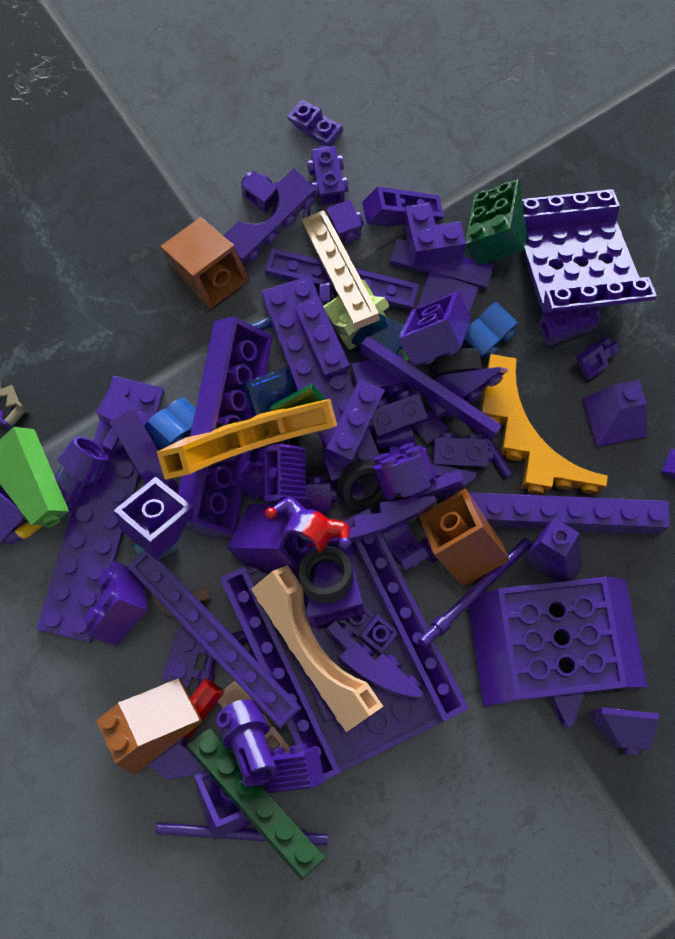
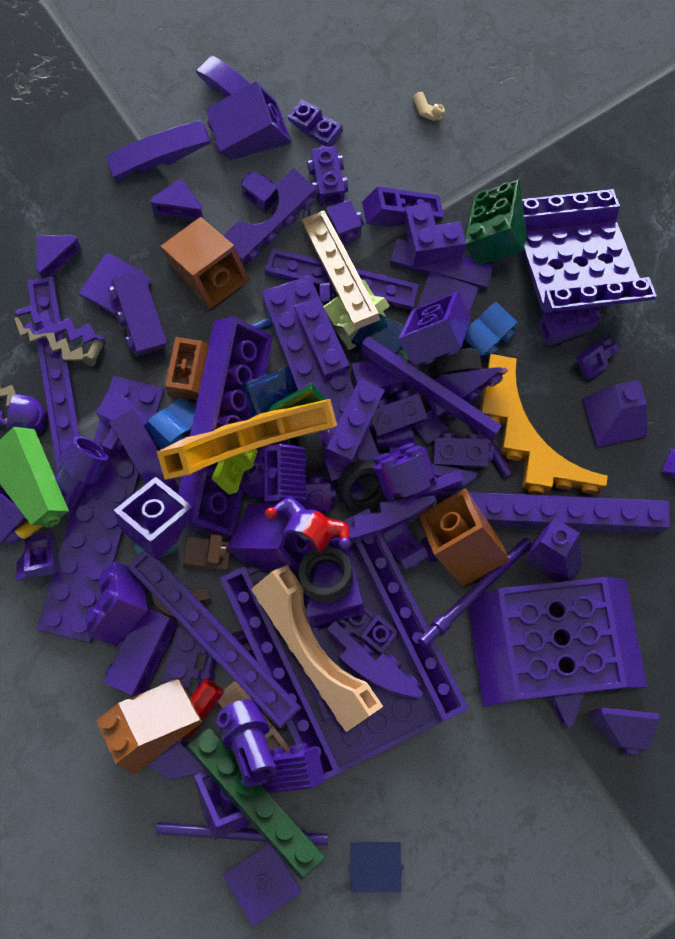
none -> dark purple helmet [7,394,47,436]
none -> piece [15,304,106,367]
none -> dark purple slope [16,530,58,581]
none -> dark purple plate [27,276,80,471]
none -> dark purple slope [36,235,82,278]
none -> dark purple slope [78,253,152,318]
none -> dark purple brick [104,608,179,697]
none -> dark purple slope [106,120,211,180]
none -> dark purple brick [108,270,167,357]
none -> dark purple slope [151,179,204,220]
none -> dark orange slope [165,337,209,401]
none -> reddish brown brick [183,535,230,571]
none -> dark purple slope [196,56,250,97]
none -> dark purple slope [206,81,292,160]
none -> lime slope [212,449,258,495]
none -> dark purple plate [222,843,302,927]
none -> clear blue piece [348,842,404,892]
none -> tan arm [412,92,445,121]

